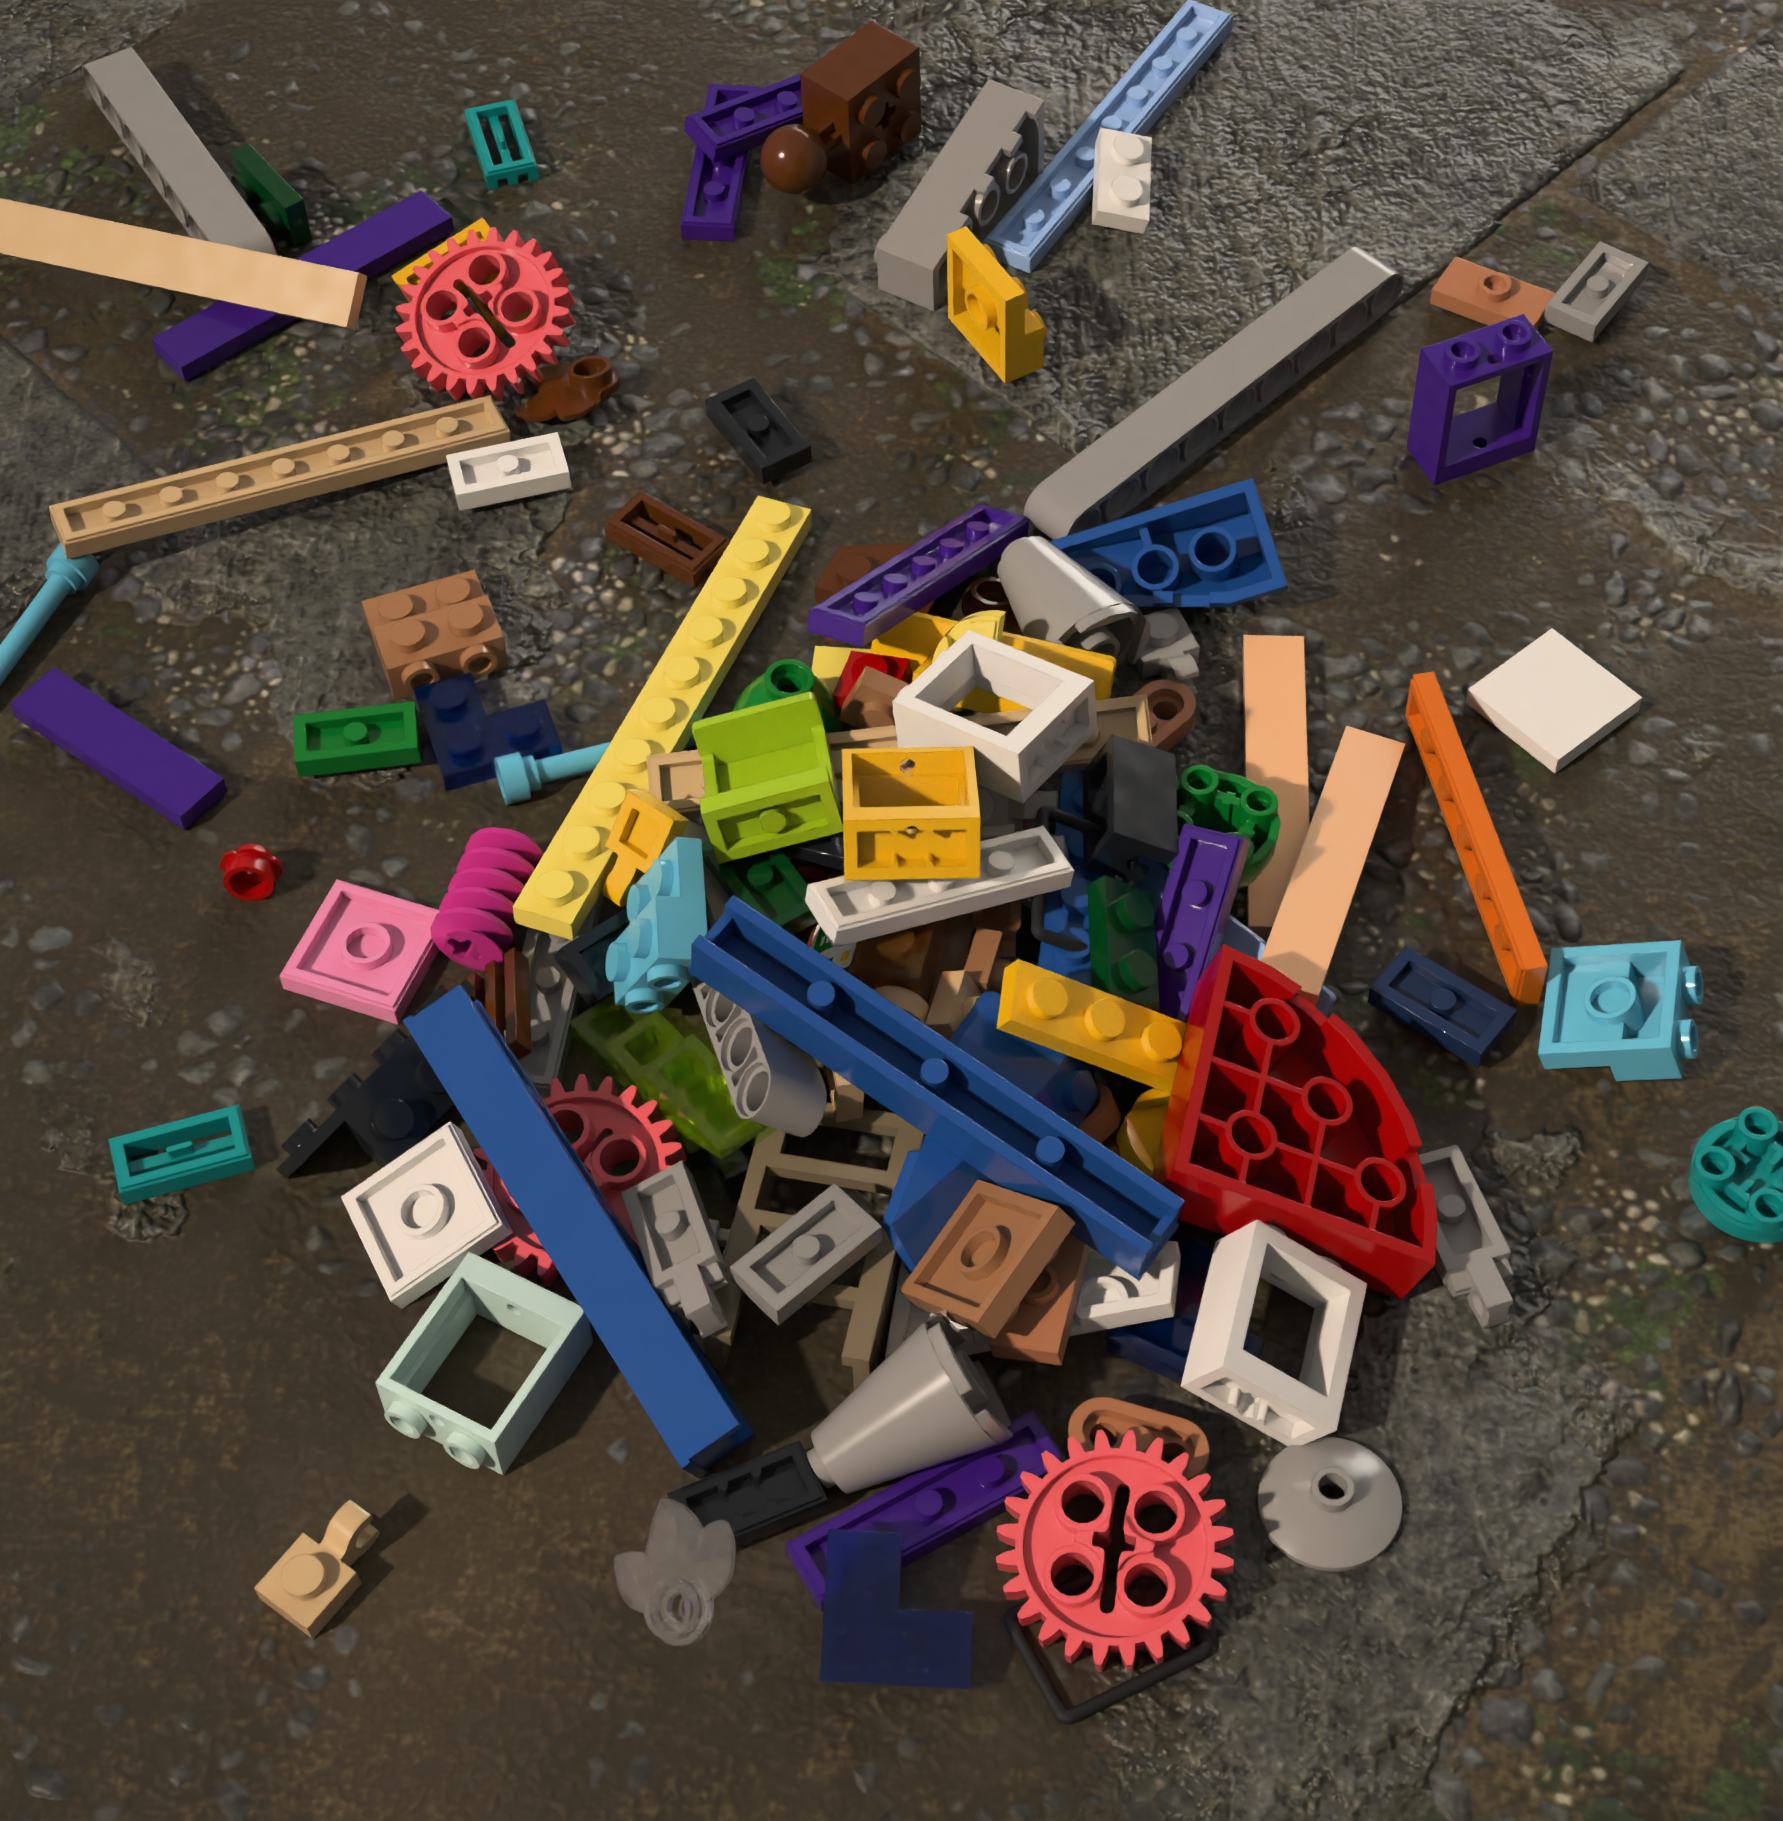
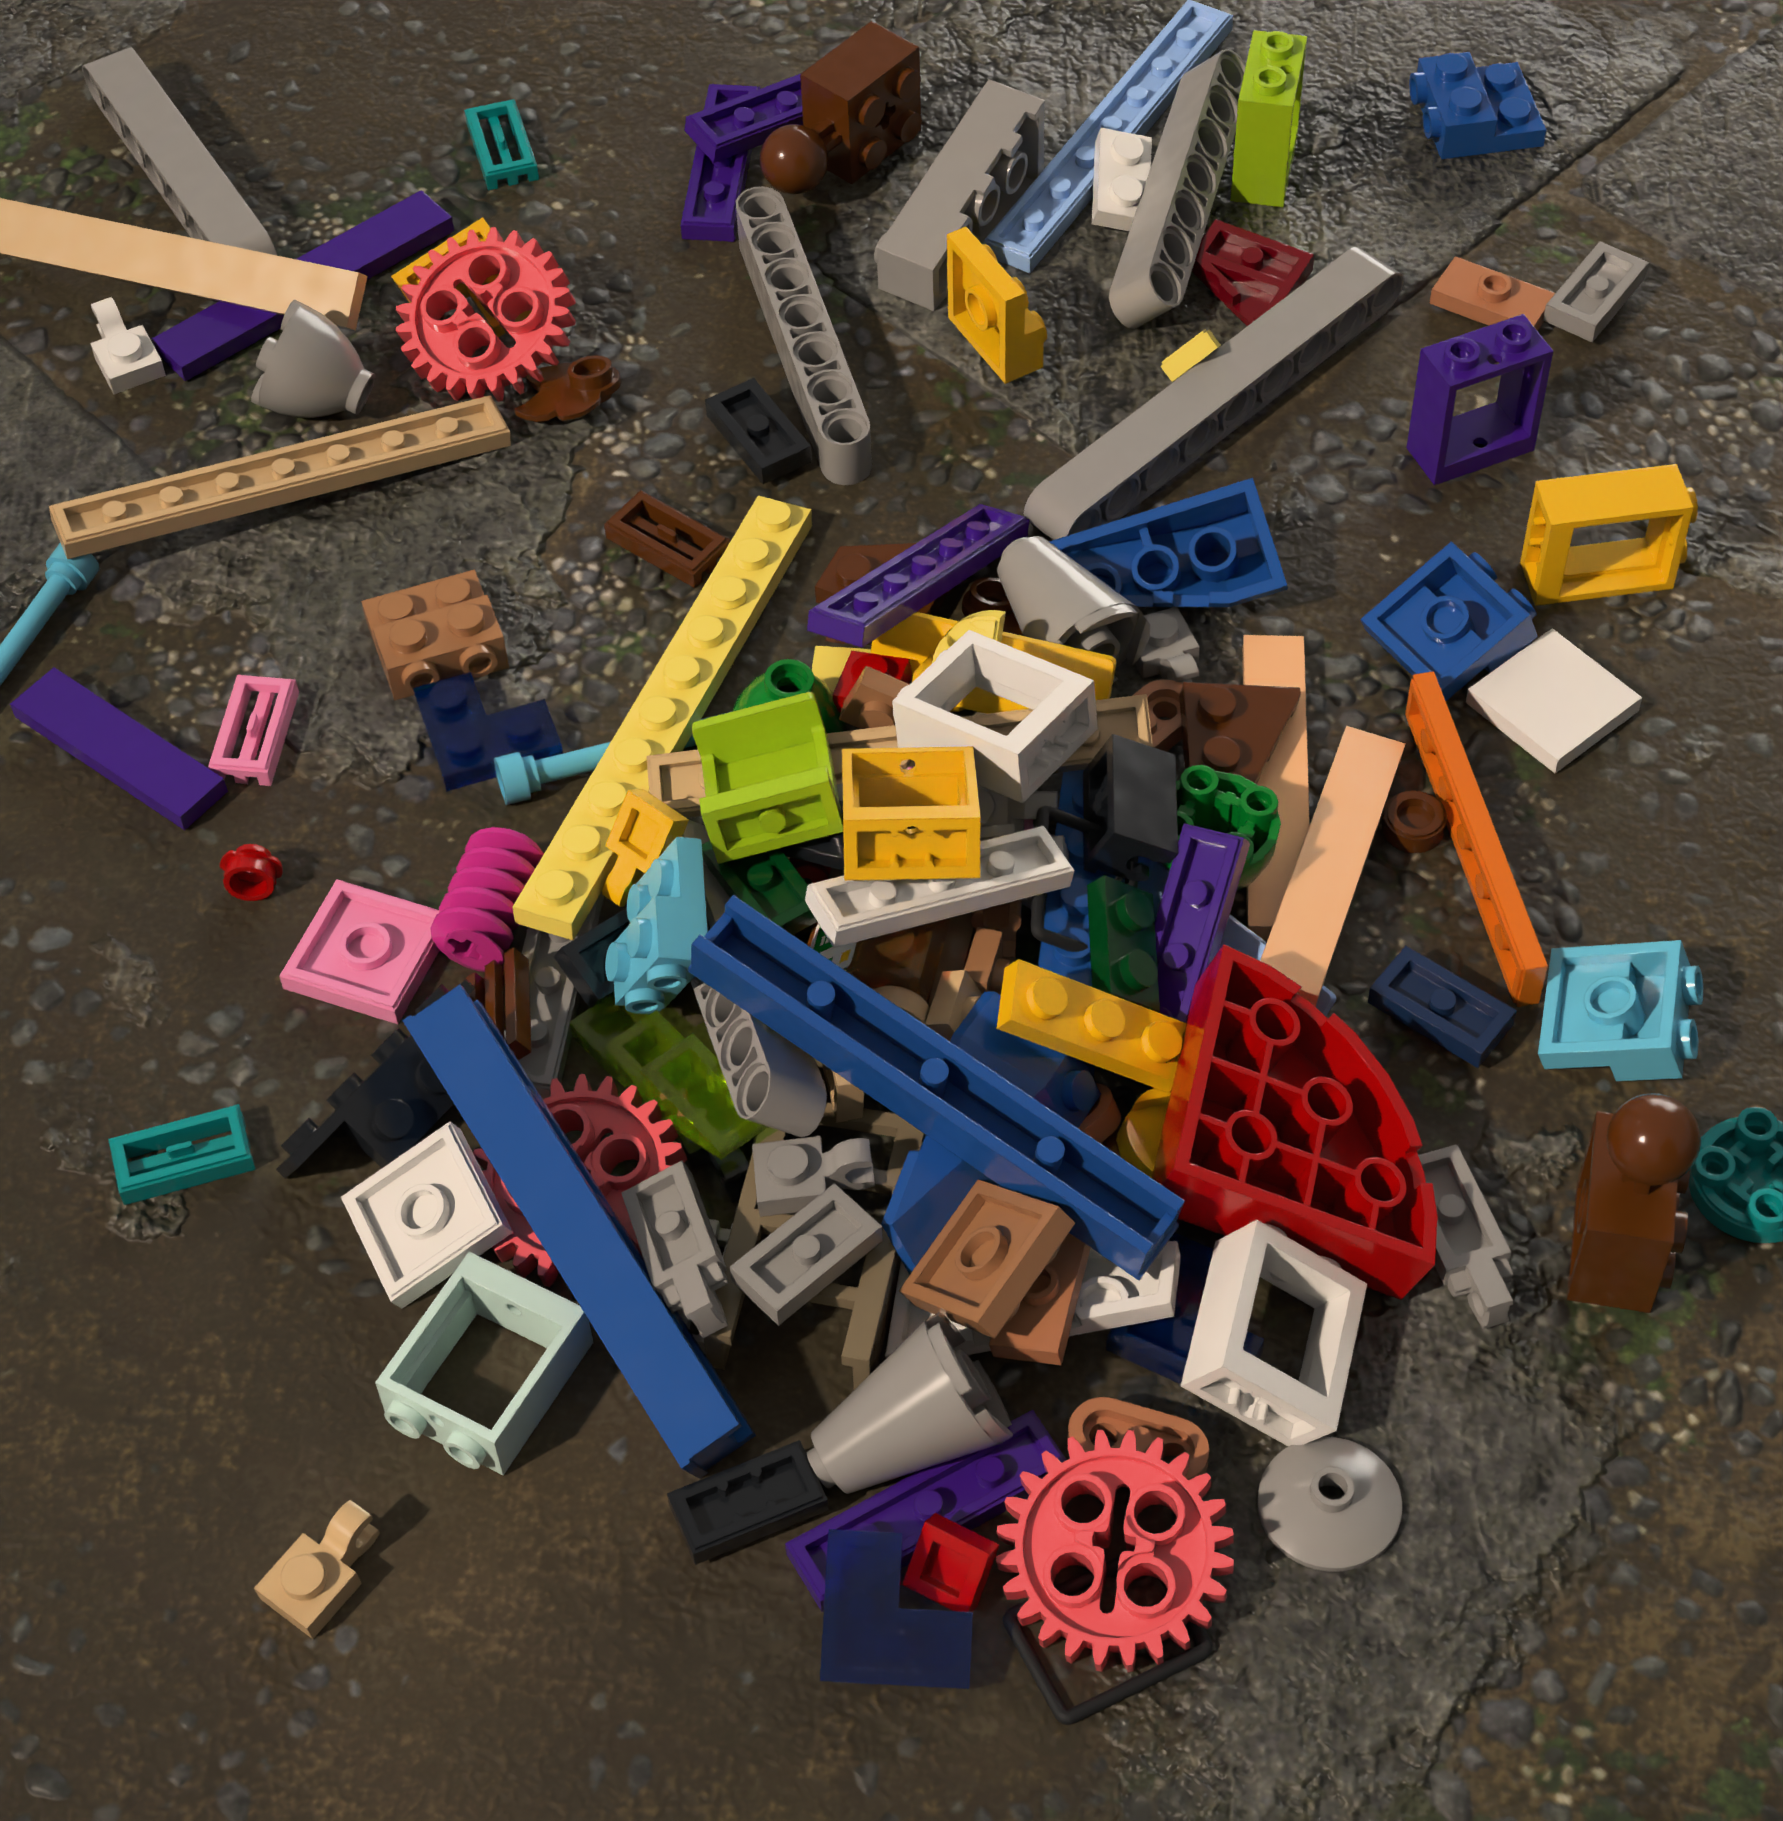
dark green plate [231,143,313,249] -> none
green plate [293,701,421,777] -> none
white plate [446,432,572,511] -> none
clear plate [614,1498,736,1646] -> none
none -> white plate [90,297,166,394]
none -> bright pink tile [208,675,299,786]
none -> light grey piece [251,300,375,418]
none -> light grey beam [736,186,872,485]
none -> light grey plate [752,1136,875,1217]
none -> red plate [902,1513,1000,1617]
none -> light grey beam [1109,49,1246,329]
none -> light yellow tile [1160,329,1221,382]
none -> reddish brown wing [1179,682,1301,784]
none -> dark red wing [1192,219,1314,326]
none -> lime window [1230,30,1307,207]
none -> blue plate [1360,541,1538,701]
none -> reddish brown tile [1382,791,1447,853]
none -> blue plate [1409,52,1546,160]
none -> yellow window [1520,464,1698,606]
none -> reddish brown brick [1567,1093,1701,1313]

